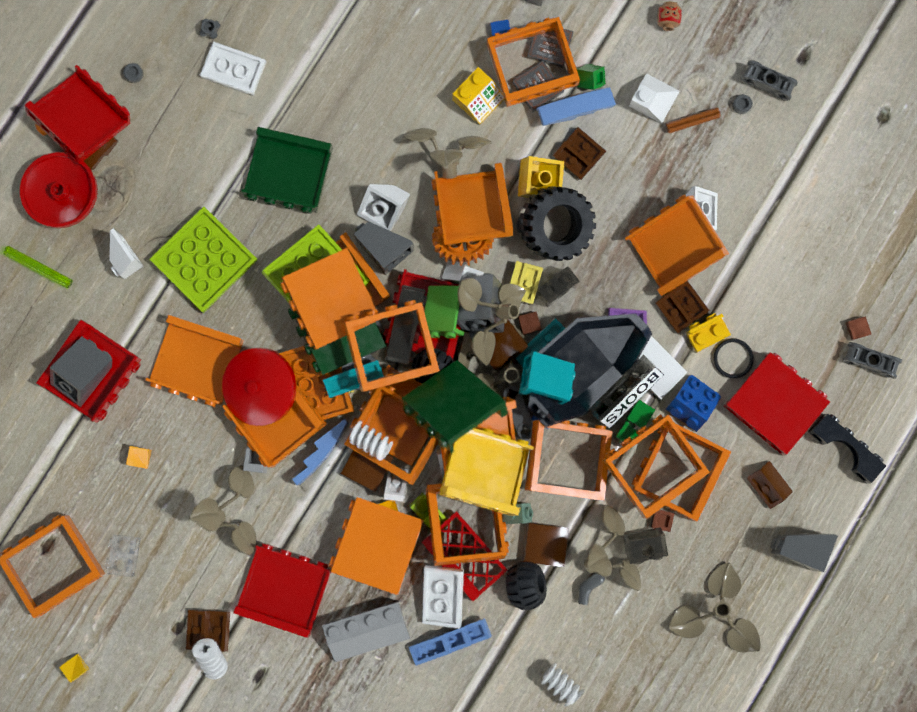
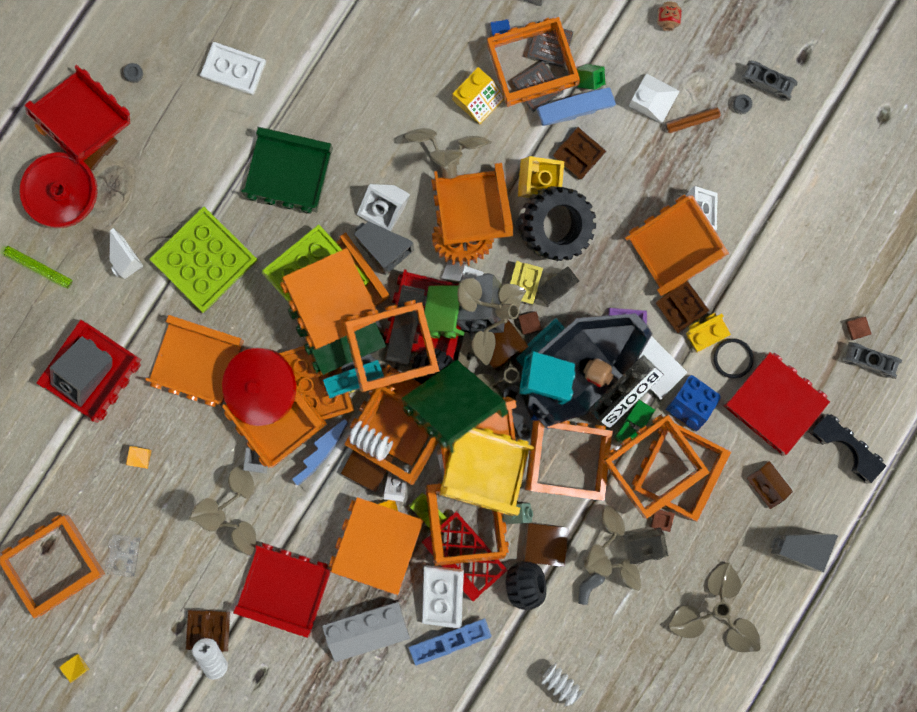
dark grey plate [199,19,220,39] -> none
none -> medium nougat head [583,358,614,387]

